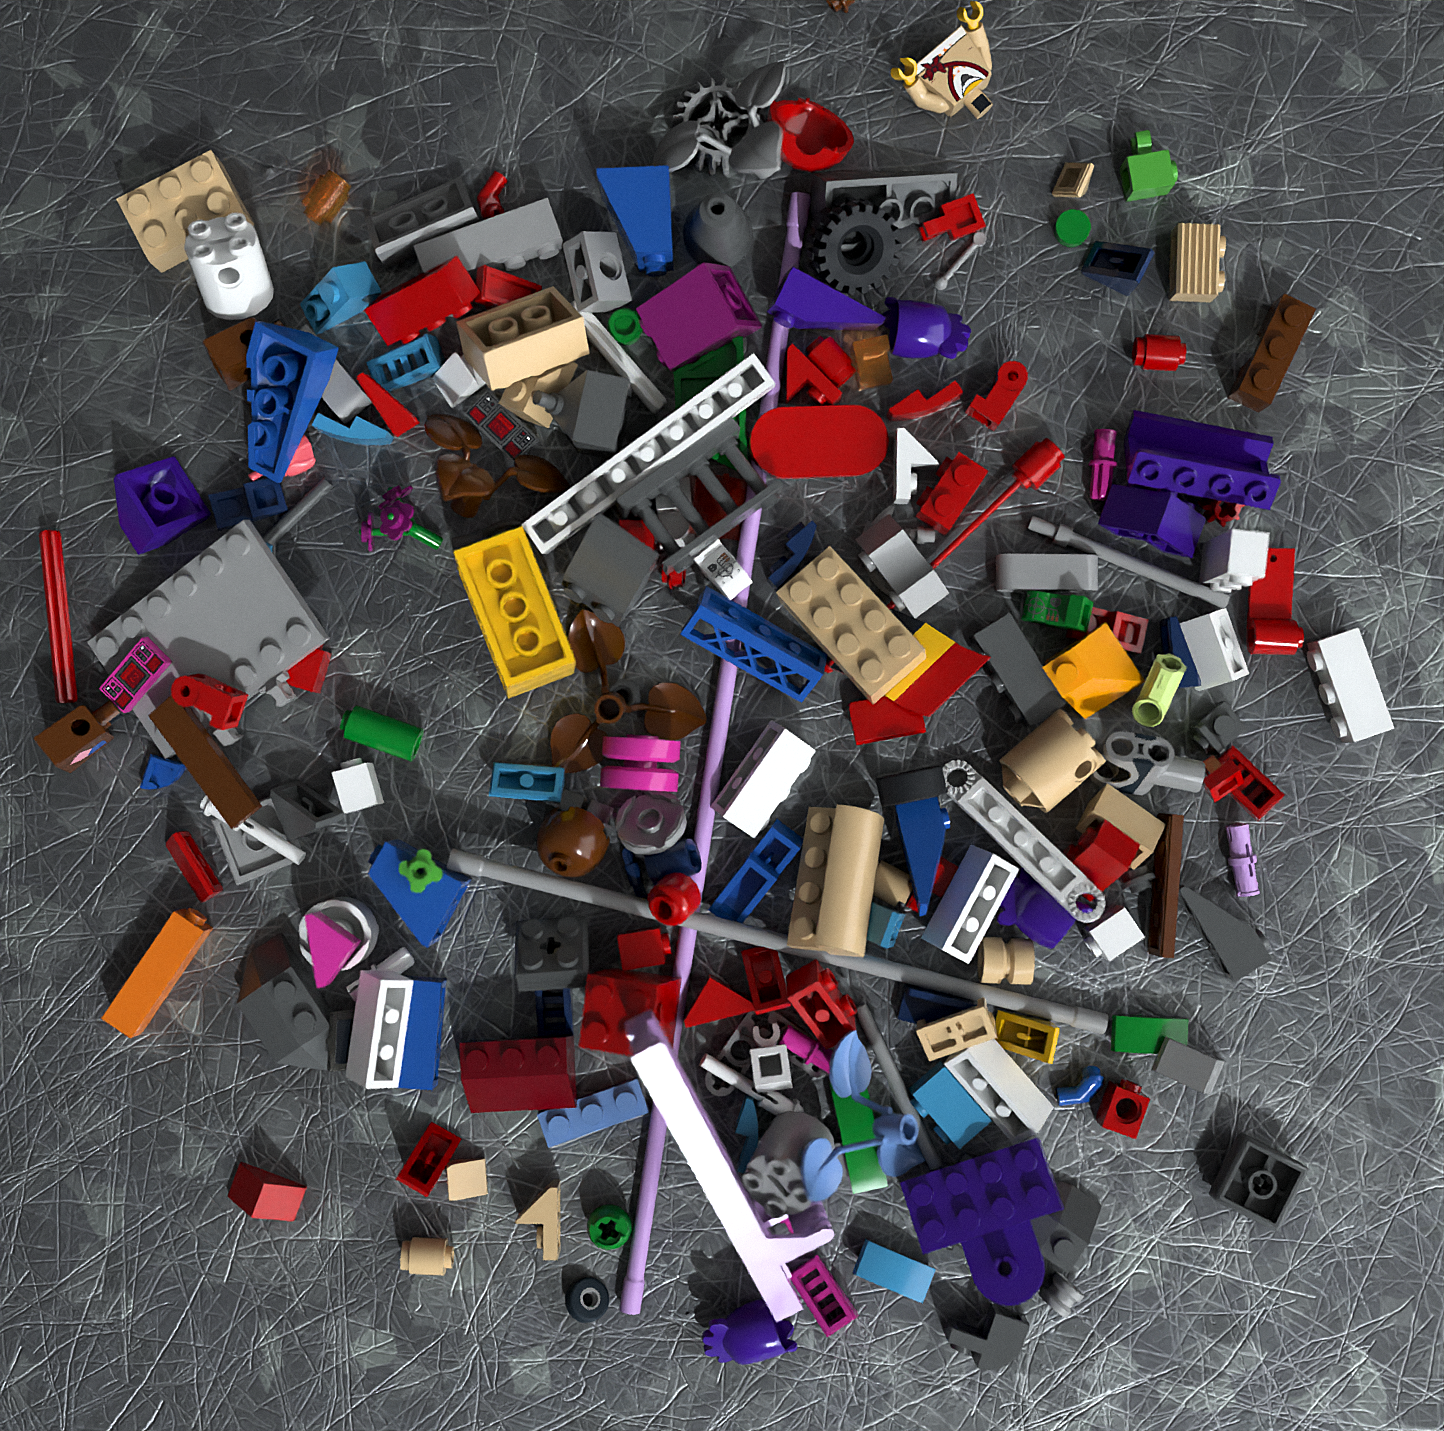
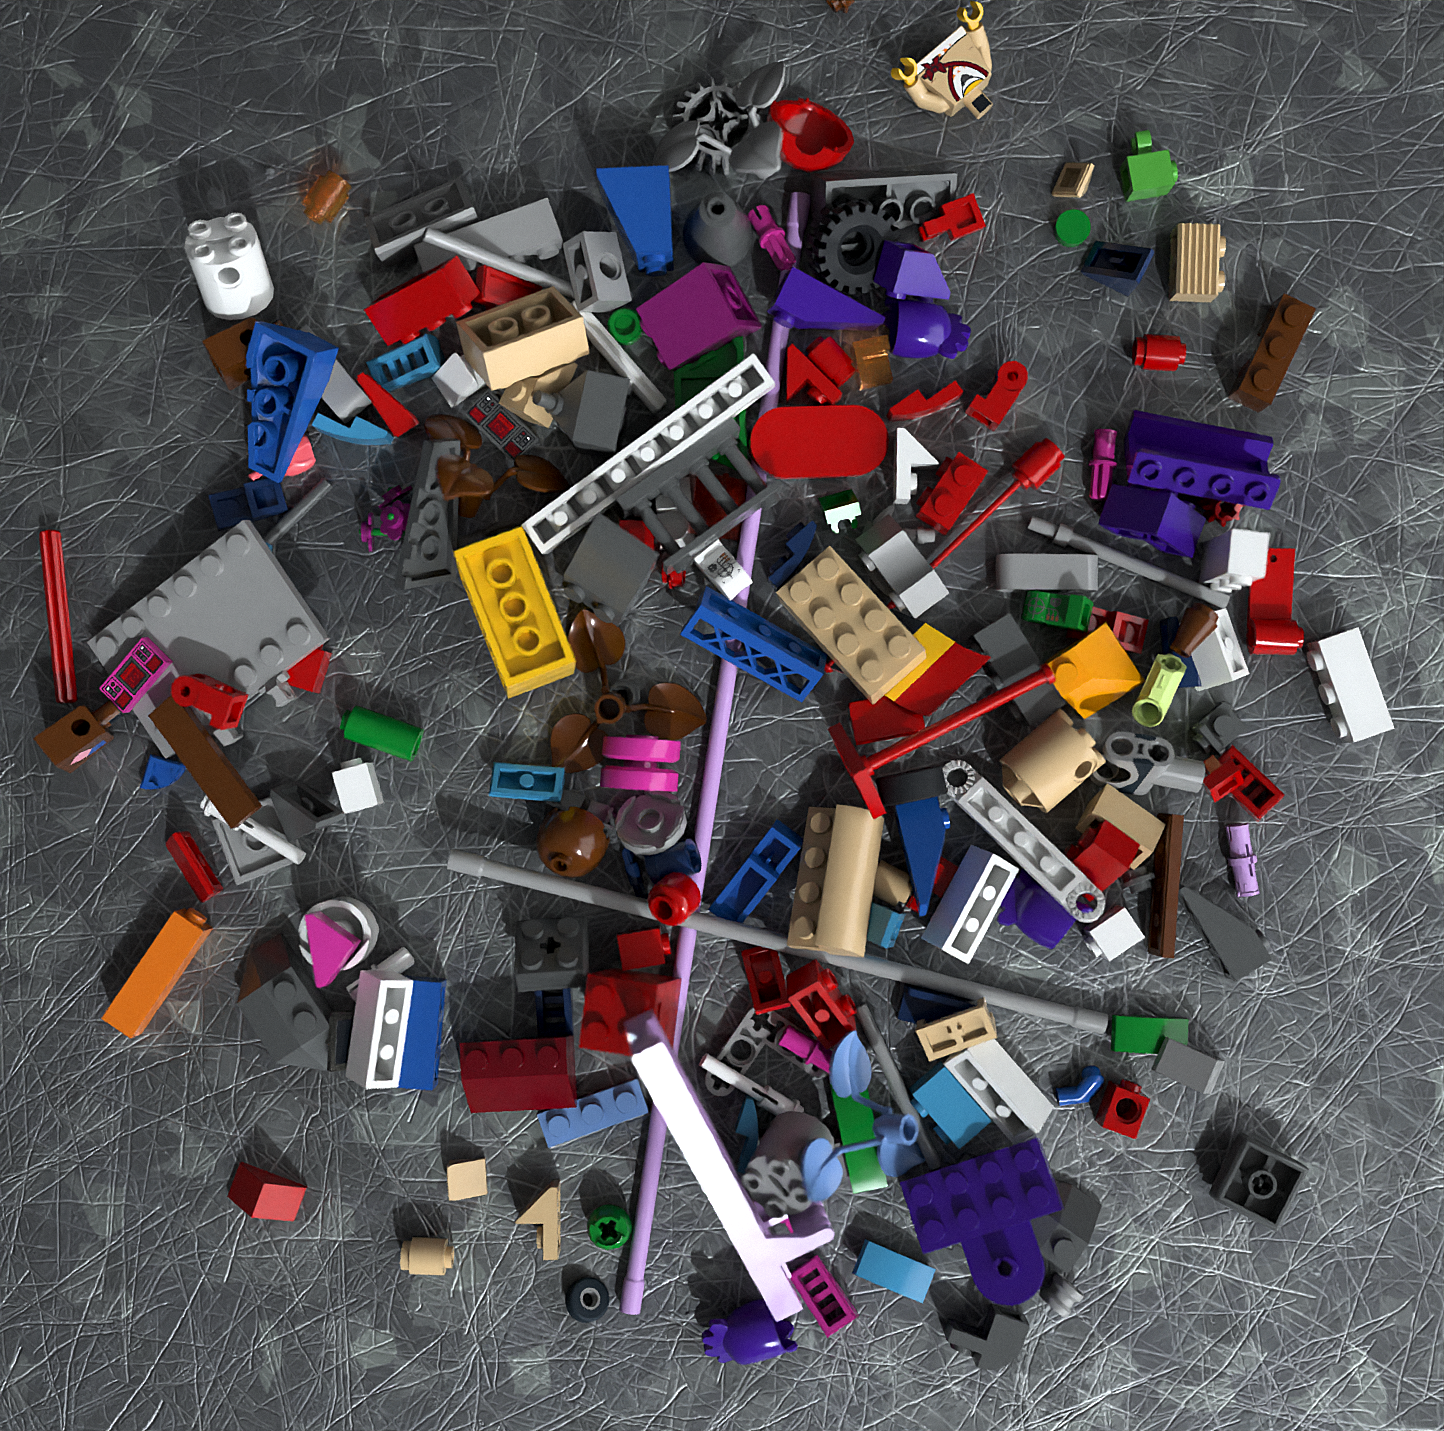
dark purple slope [114,456,212,555] -> none
tan brick [116,150,254,273] -> none
dark azure slope [300,261,382,334] -> none
blue slope [368,839,472,948] -> none
red slope [396,1121,462,1197] -> none
bright green plate [399,849,443,893] -> none
red arm [477,171,508,220] -> none
red slope [684,974,755,1028] -> none
white brick [710,720,815,838] -> none
white brick [750,1023,793,1093] -> none
light grey hinge [934,231,987,290] -> none
tan wheel [978,937,1035,985] -> none
yellow slope [995,1010,1060,1064] -> none
none -> dark grey wing [394,438,460,590]
none -> light grey piece [422,227,575,299]
none -> dark pink axle [748,205,796,271]
none -> green tile [818,489,862,534]
none -> red tile [827,662,1056,819]
none -> dark purple slope [873,240,951,303]
none -> reddish brown cone [1170,603,1219,658]

